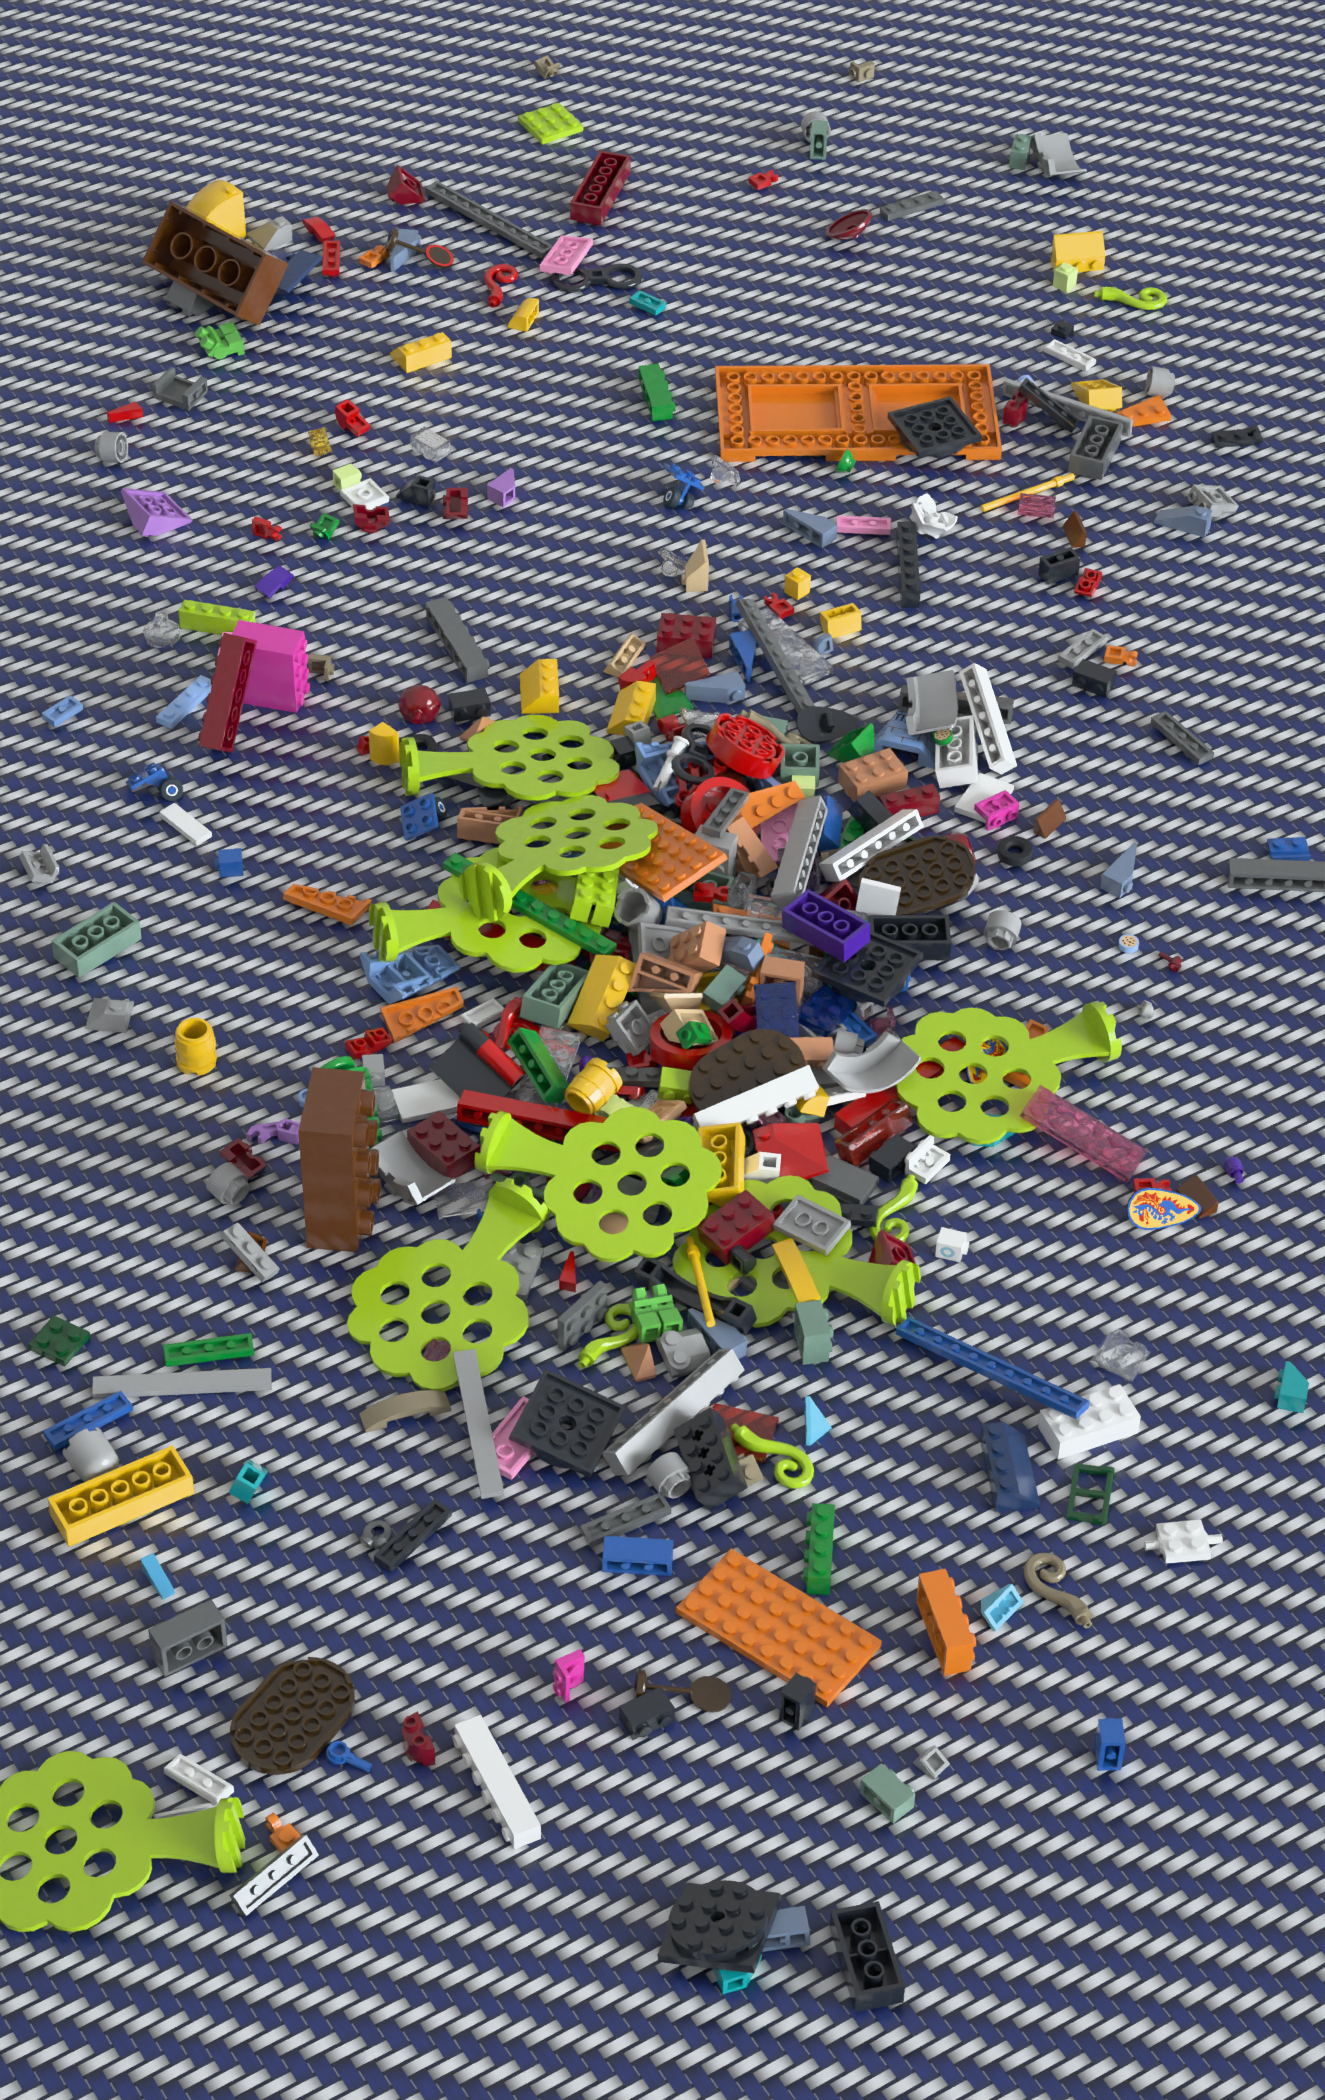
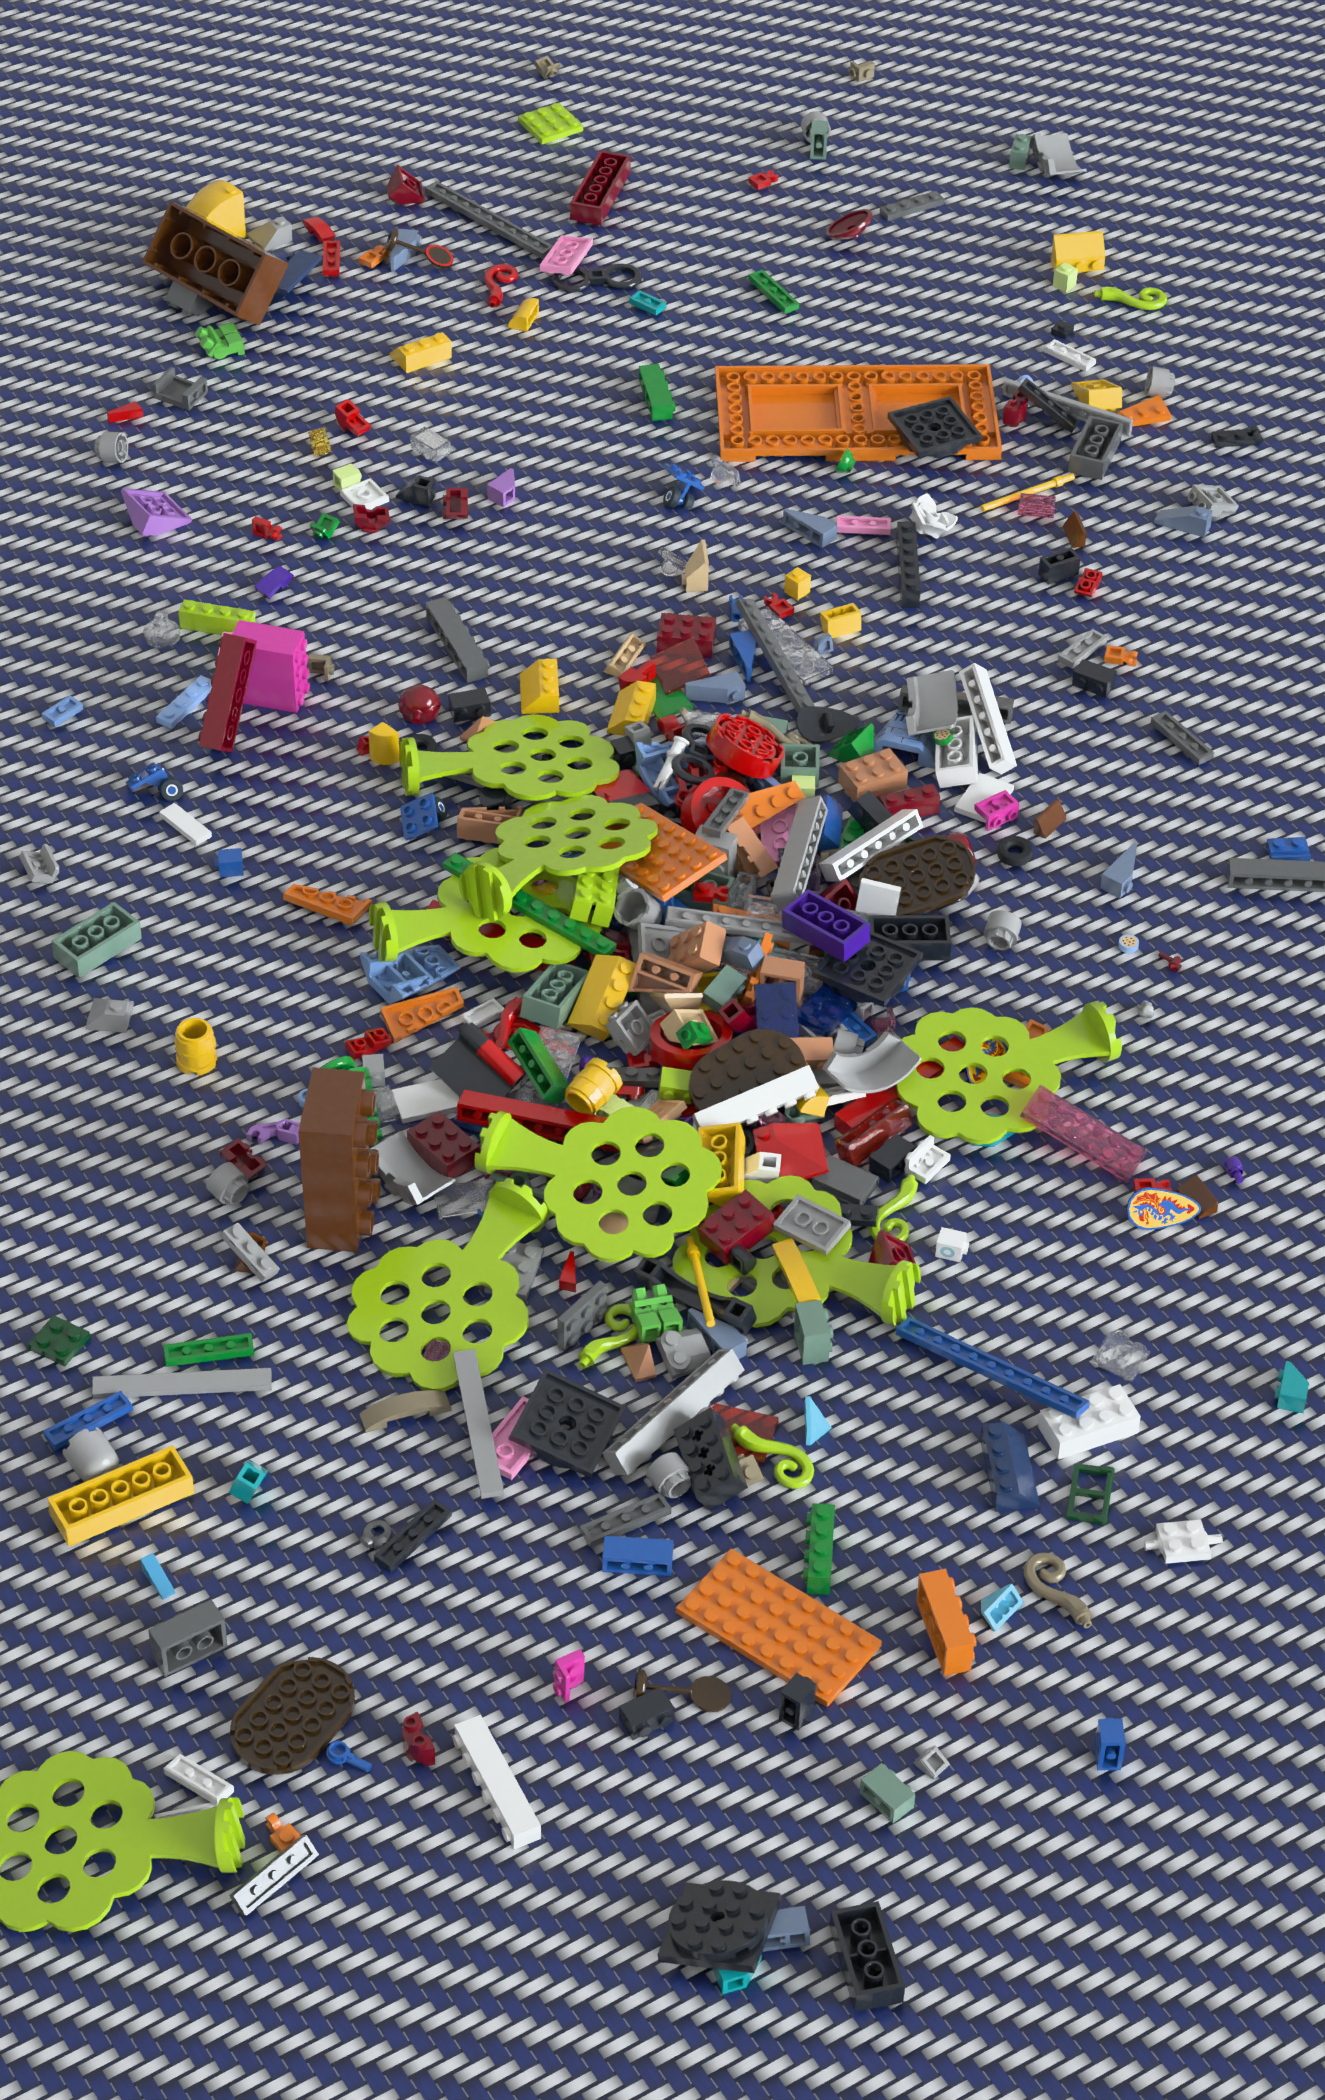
none -> green plate [748,269,799,314]

